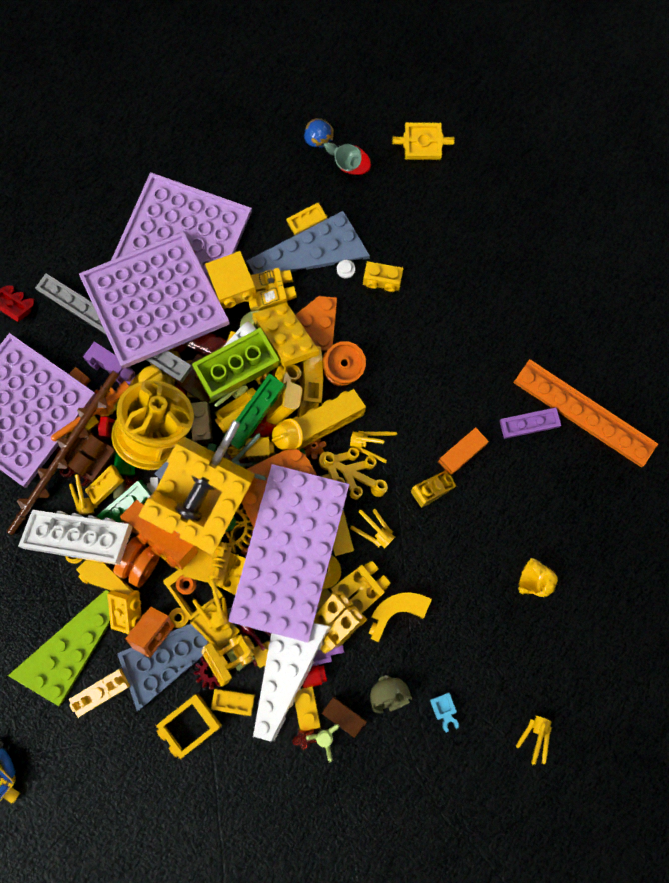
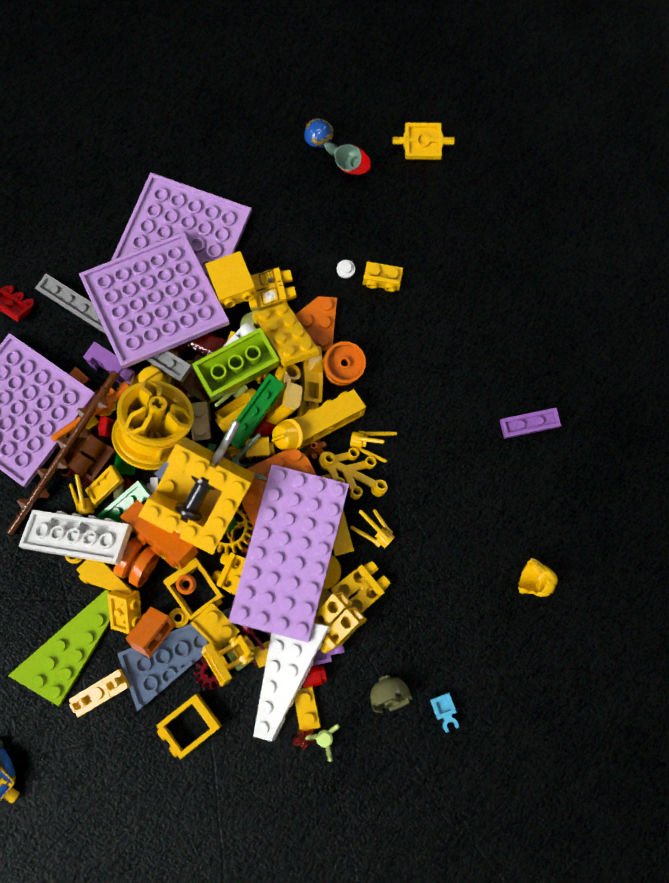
yellow hinge [183,543,232,586] -> none
yellow plant [193,579,230,632] -> none
yellow plate [211,689,255,716] -> none
sand blue wing [247,211,370,274] -> none
yellow plate [287,202,327,235] -> none
reddish brown panel [322,696,367,738] -> none
yellow arch [369,593,432,642] -> none
yellow slope [411,471,456,508] -> none
orange piece [438,427,489,476] -> none
orange plate [513,359,658,468] -> none
yellow plant [516,716,552,765] -> none

